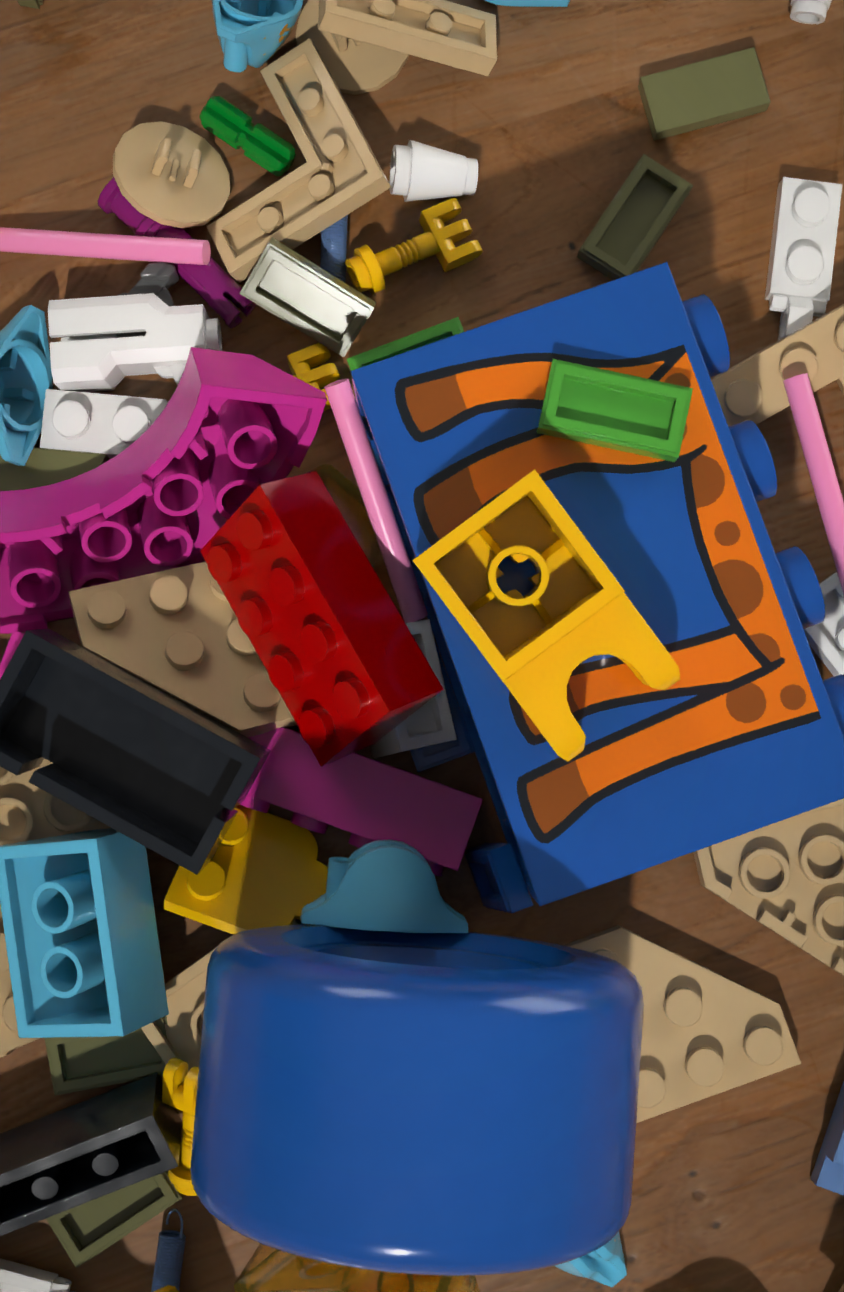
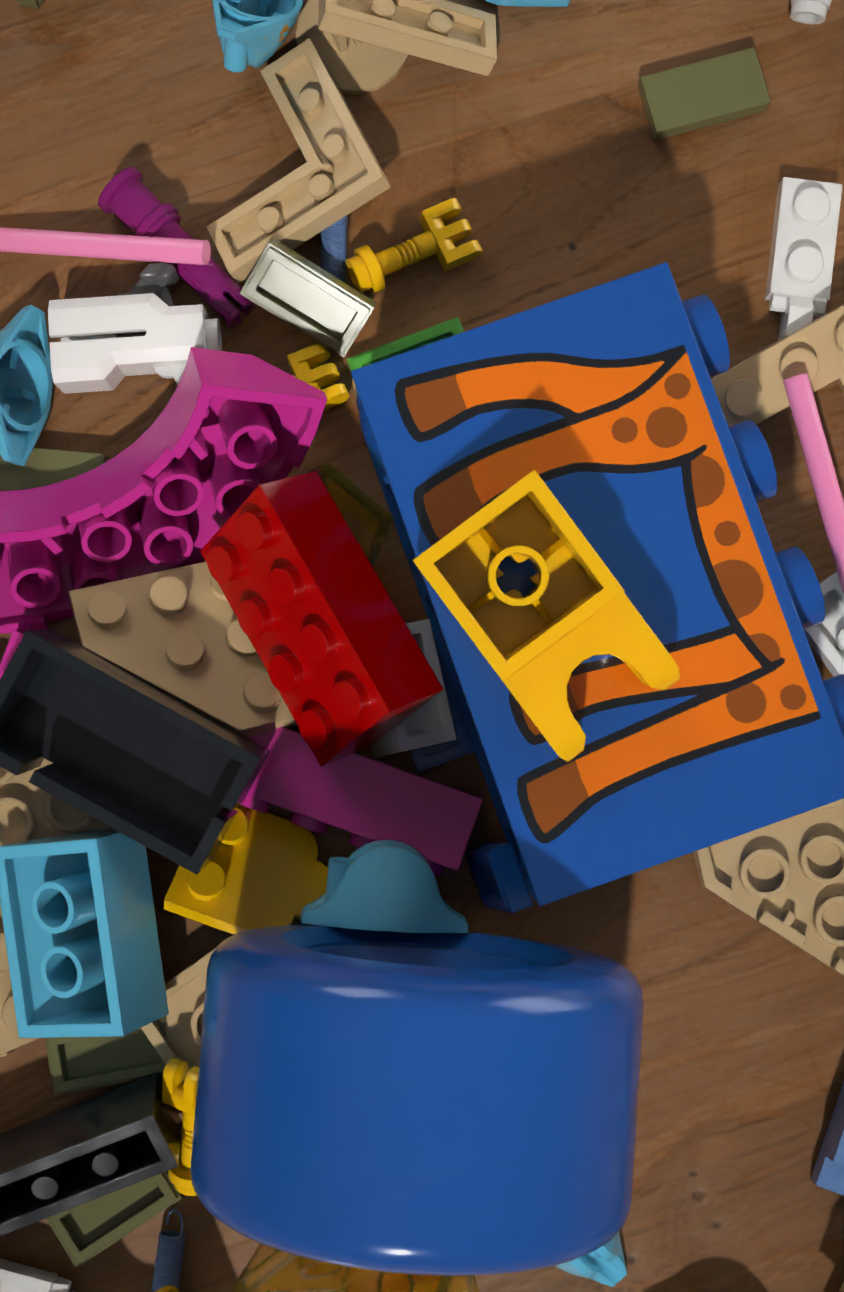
white hinge [40,389,168,459] -> none
tan piece [113,121,230,229] -> none
green piece [199,96,296,177] -> none
bright pink bar [324,378,428,623] -> none
white cone [389,140,478,202] -> none
bright green tile [537,359,693,462] -> none
tan plate [563,925,801,1123] -> none
olive tile [577,154,693,280] -> none

